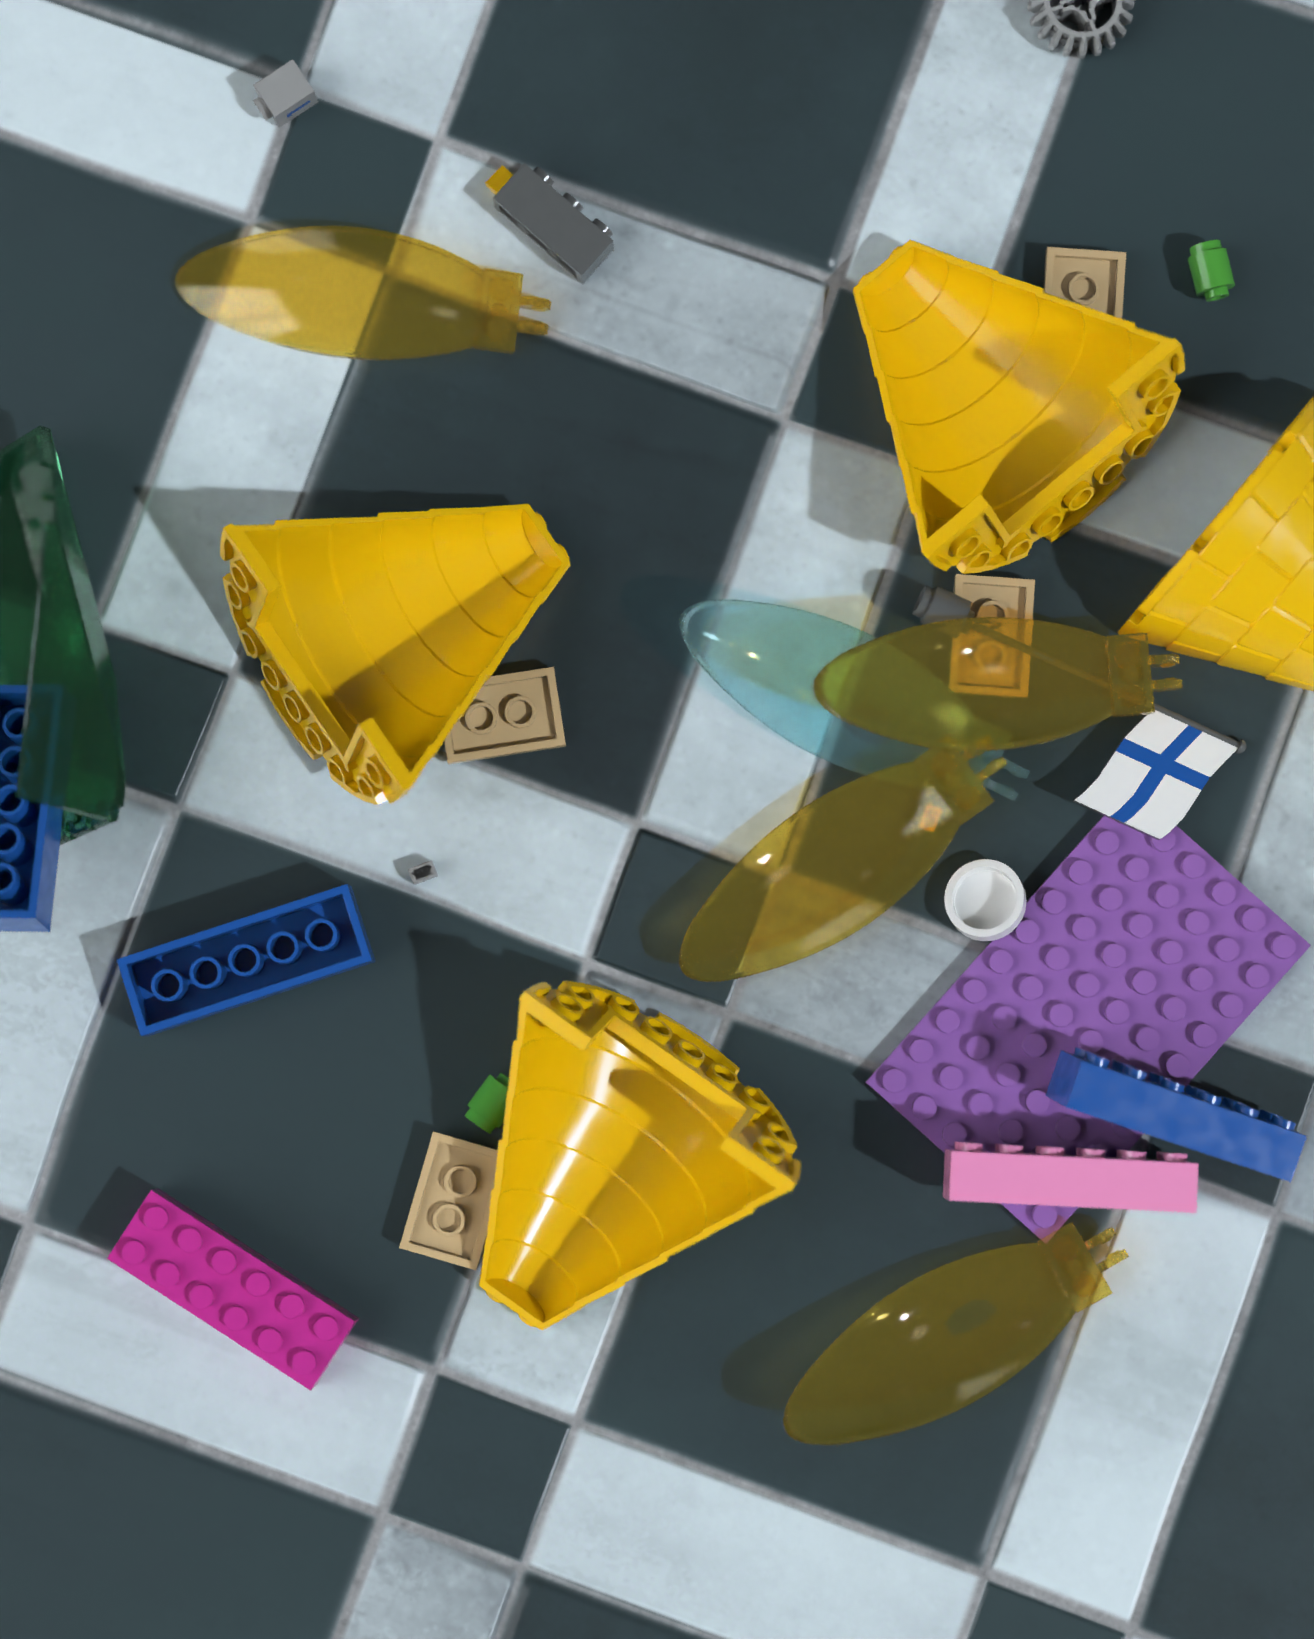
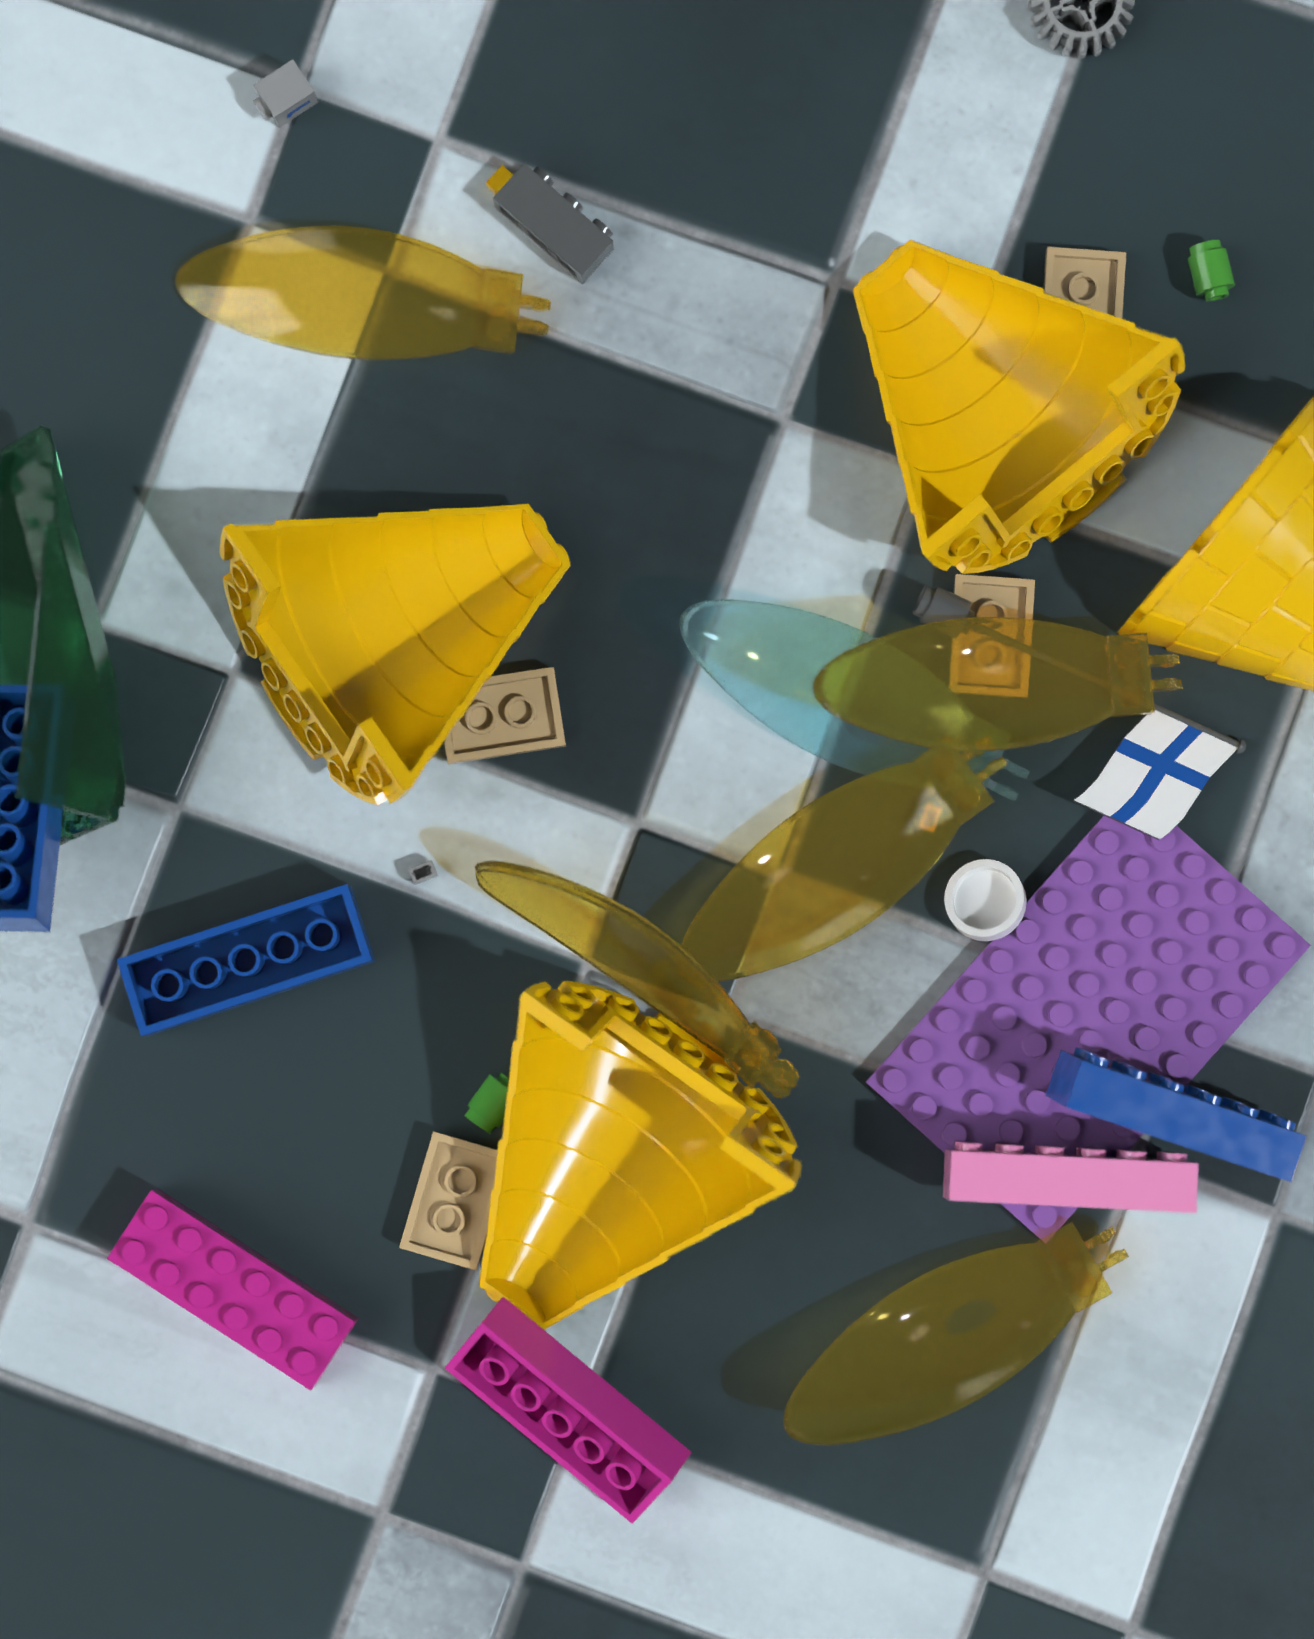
none -> dark pink brick [445,1296,692,1524]
none -> clear yellow windscreen [475,861,800,1099]

